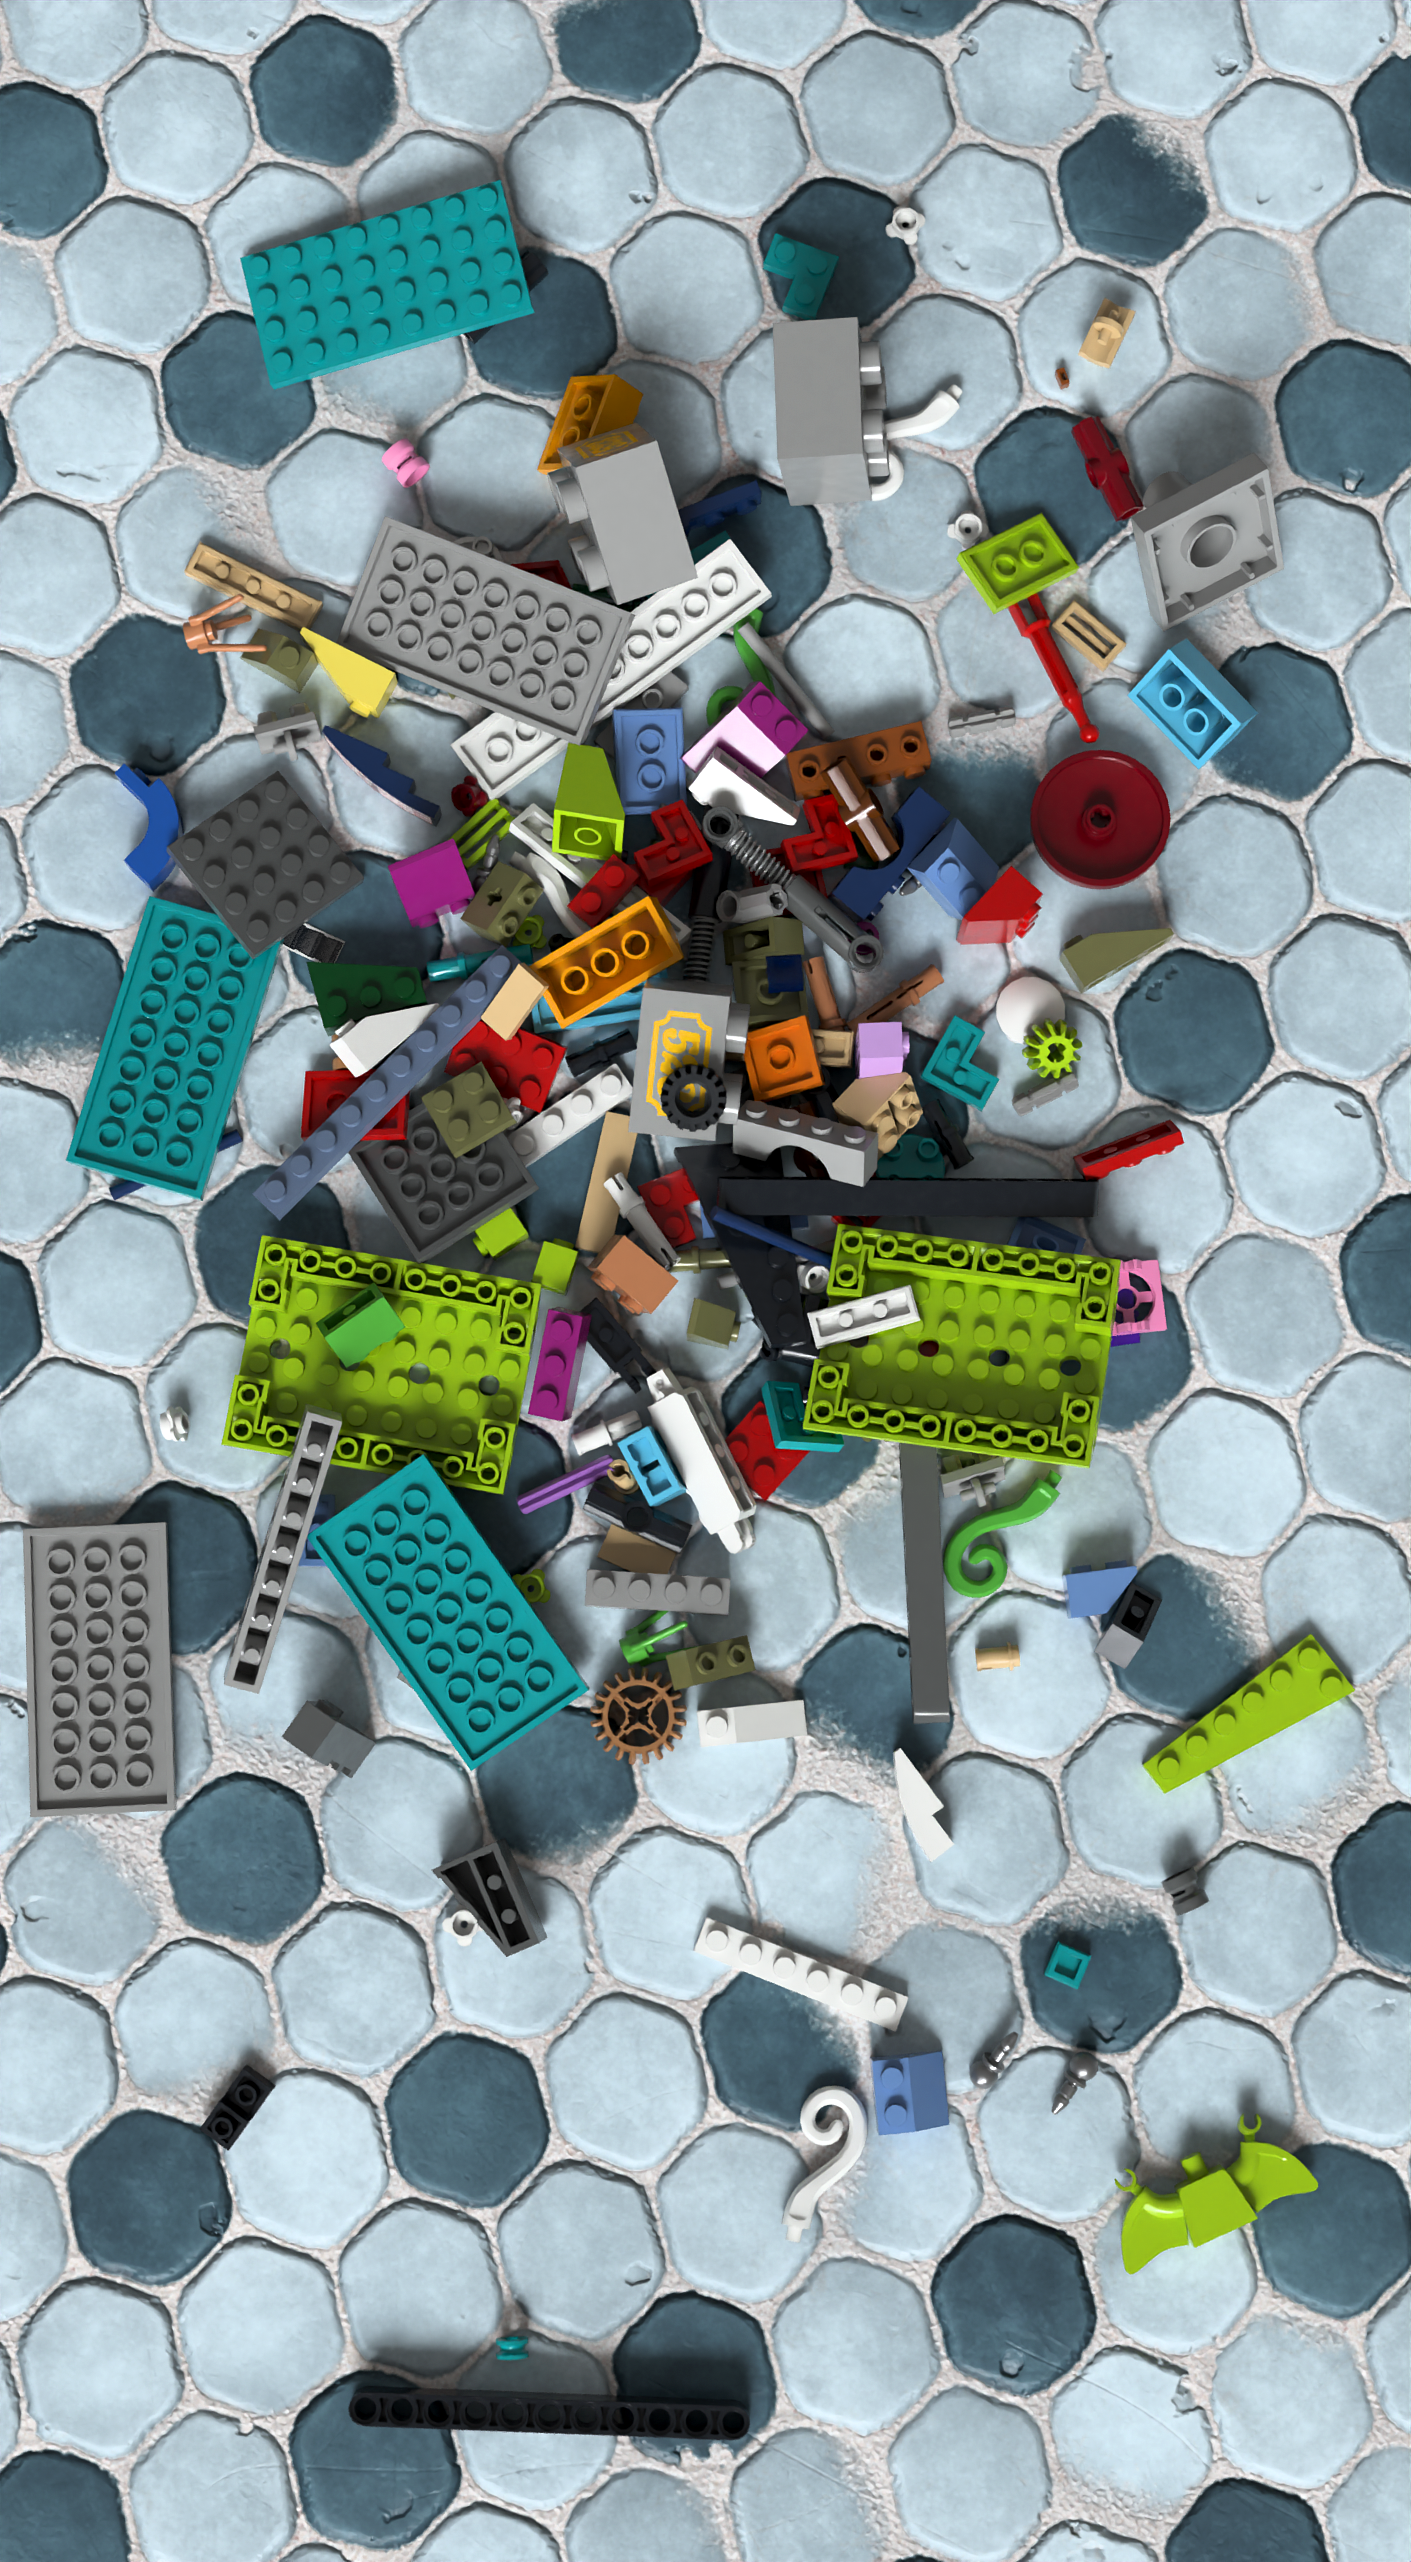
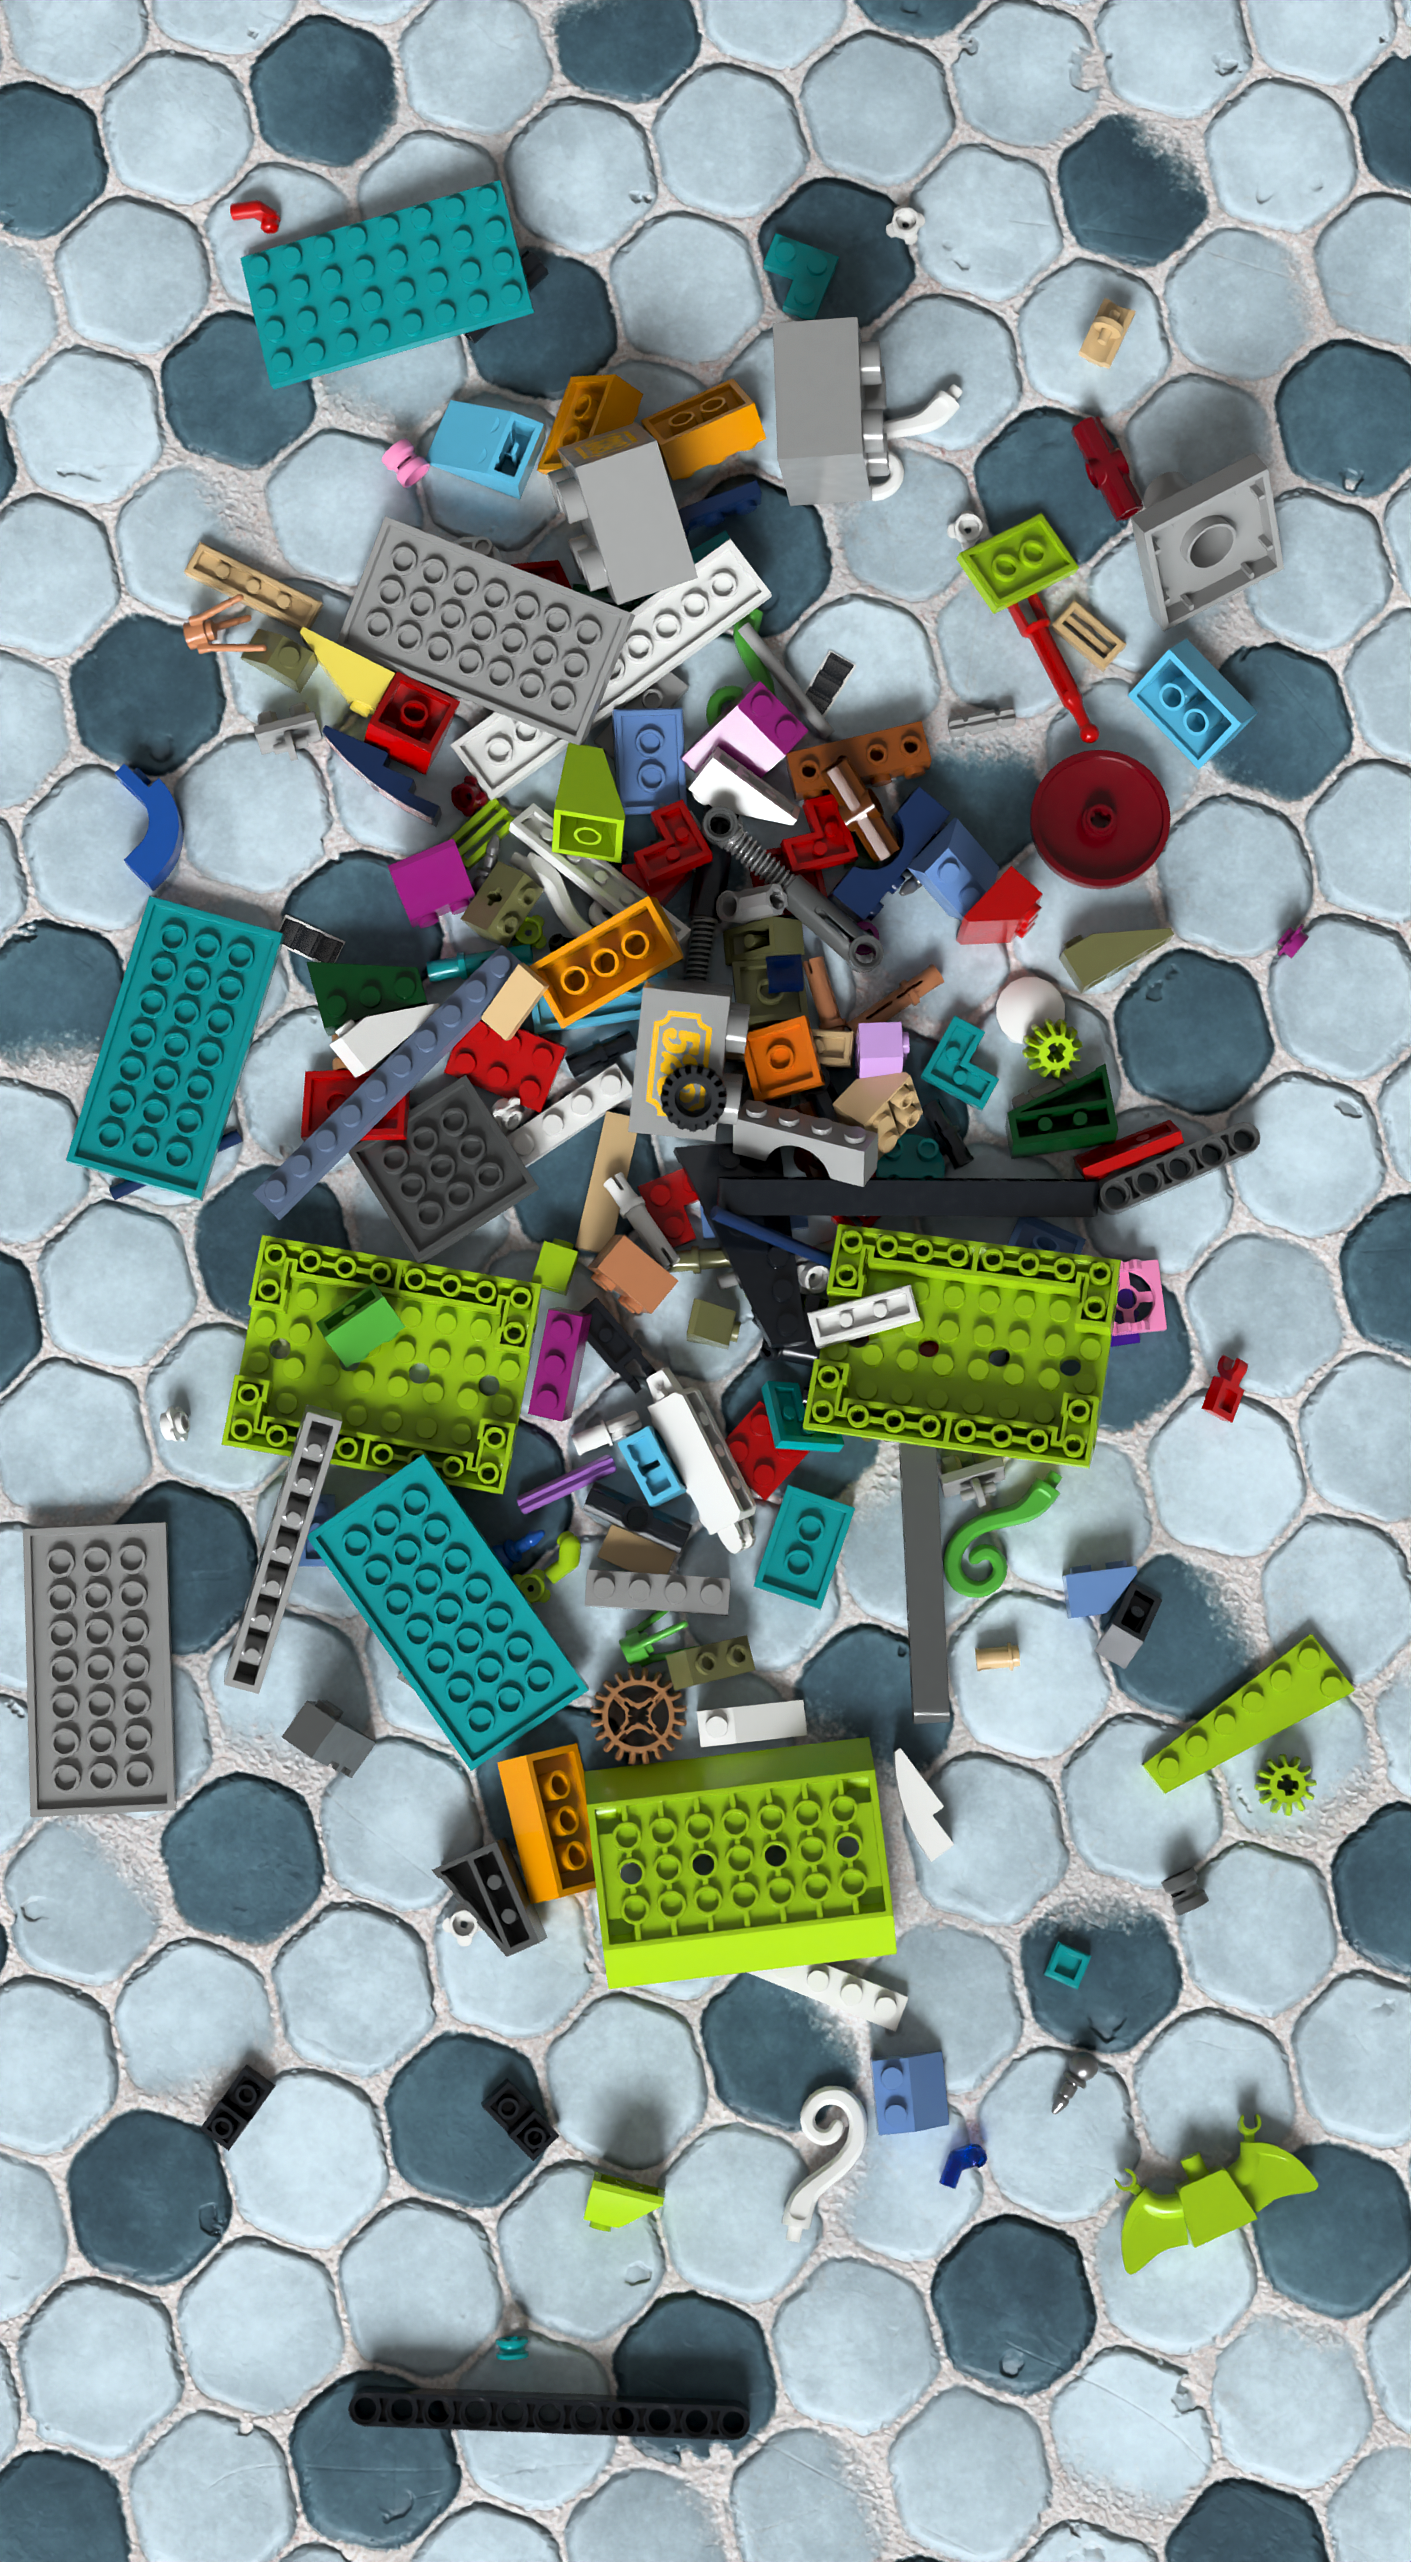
dark grey plate [166,771,364,959] -> none
olive plate [421,1062,517,1158] -> none
lime brick [472,1208,529,1261] -> none
red plate [567,854,641,929] -> none
tan pin [607,1459,640,1495] -> none
flat silver bar [969,2032,1018,2089] -> none
dark orange piece [1055,367,1070,389] -> none
none -> red arm [230,200,281,234]
none -> red slope [364,671,460,775]
none -> medium azure slope [425,400,546,500]
none -> black slope [481,2078,559,2161]
none -> blue bar [491,1530,545,1571]
none -> light orange slope [497,1743,596,1904]
none -> lime arm [543,1531,581,1585]
none -> lime slope [584,1737,897,1989]
none -> slope [584,2172,665,2232]
none -> light orange slope [640,378,766,481]
none -> teal plate [753,1485,855,1610]
none -> sticker [804,650,856,718]
none -> clear blue arm [939,2143,988,2189]
none -> dark green wedge [1005,1064,1118,1159]
none -> dark grey beam [1098,1122,1261,1215]
none -> red plate [1201,1355,1248,1423]
none -> lime gear [1254,1754,1317,1816]
none -> magenta plate [1277,924,1309,959]

